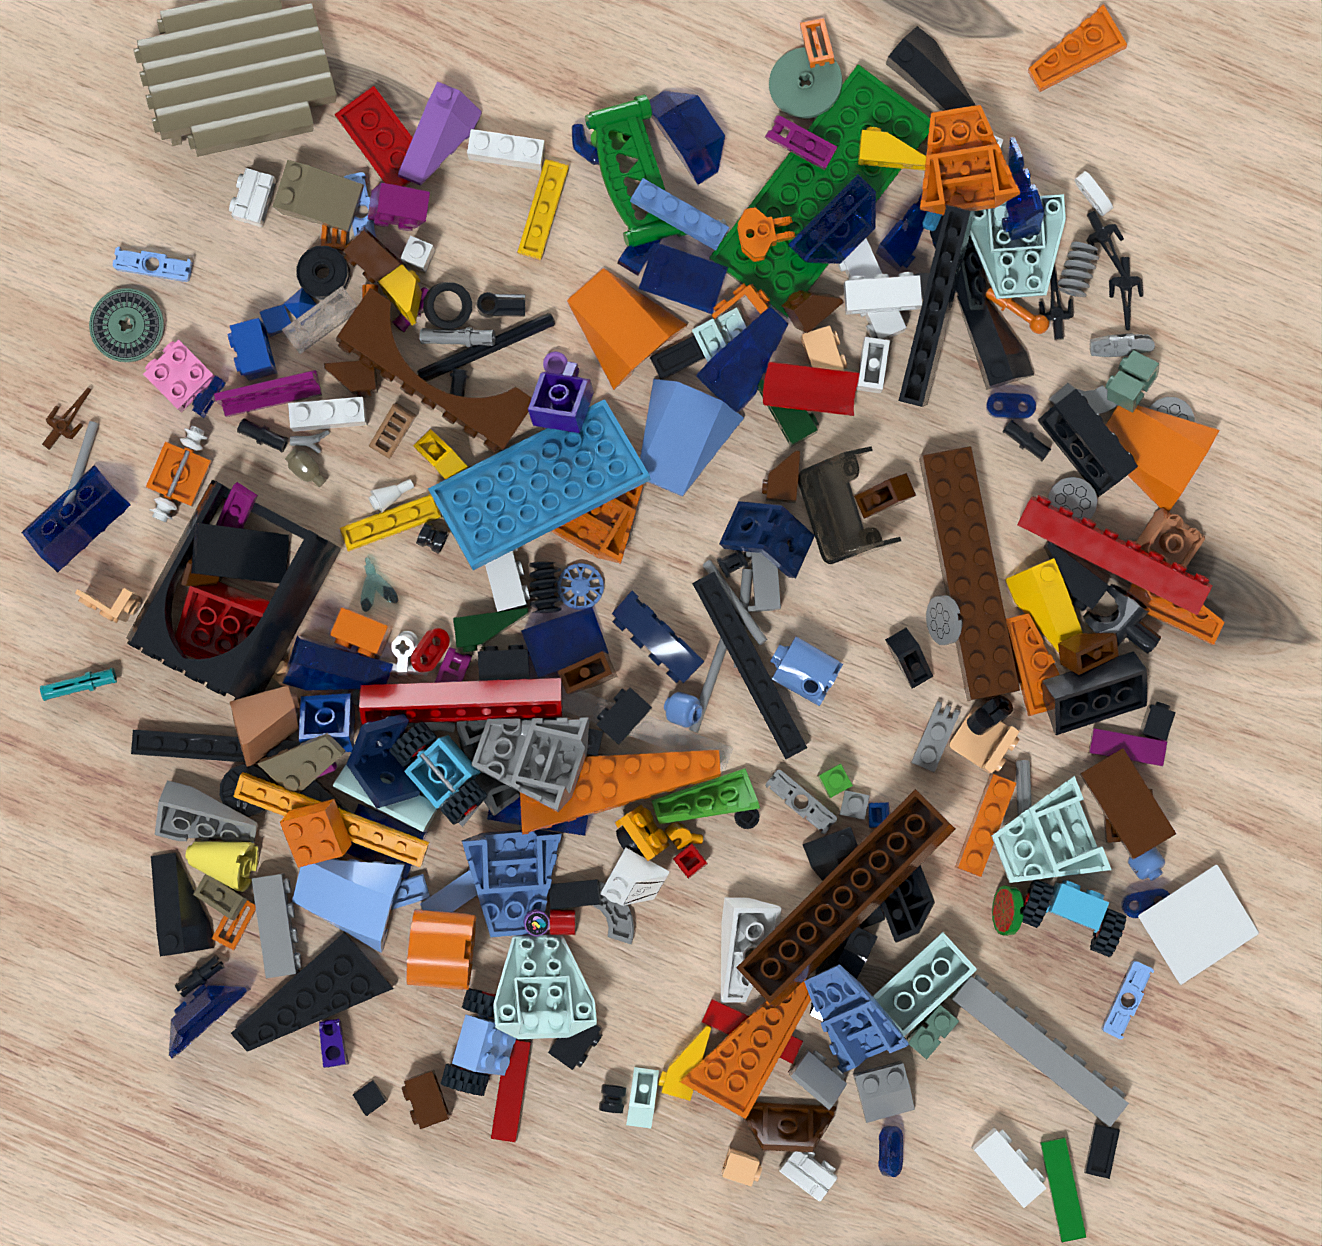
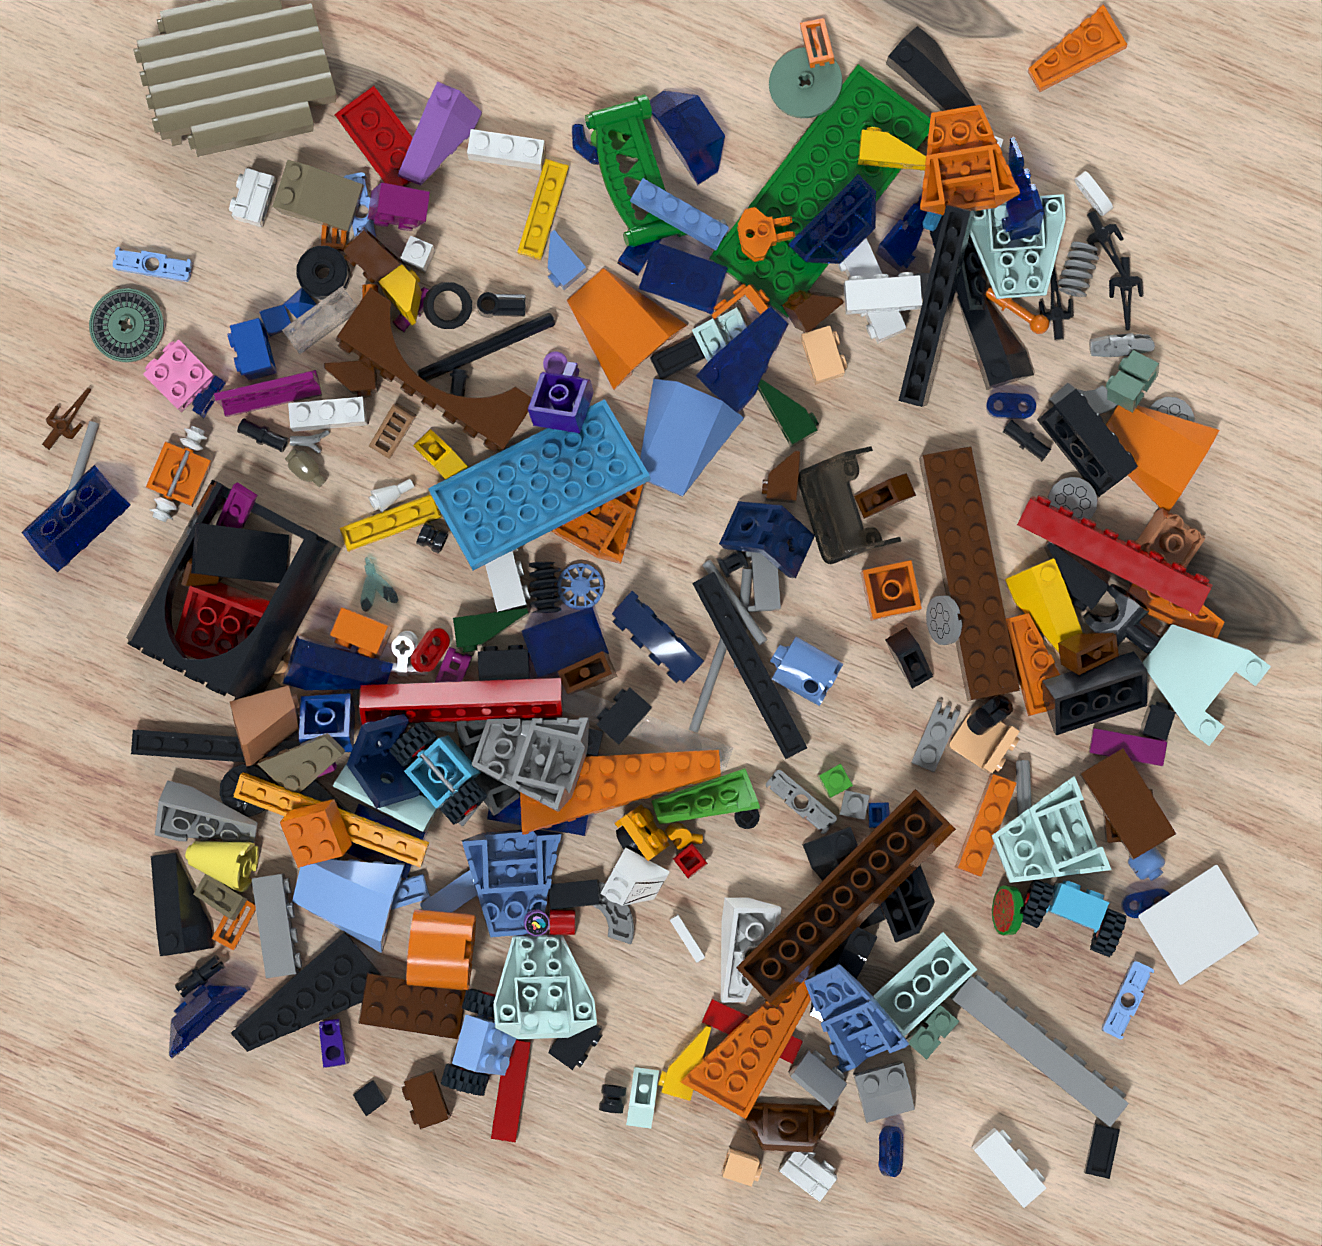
teal pin [40,667,117,701] -> none
light nougat bracket [75,588,142,623] -> none
light grey pin [420,327,496,347] -> none
medium blue head [664,692,703,727] -> none
red sticker [763,362,859,416] -> none
magenta plate [765,115,837,170] -> none
white brick [856,337,890,393] -> none
green tile [1040,1137,1087,1243] -> none
none -> reddish brown plate [358,973,466,1039]
none -> medium blue slope [547,230,587,290]
none -> white tile [670,914,705,963]
none -> orange brick [860,560,922,621]
none -> light aqua wedge [1142,624,1271,746]

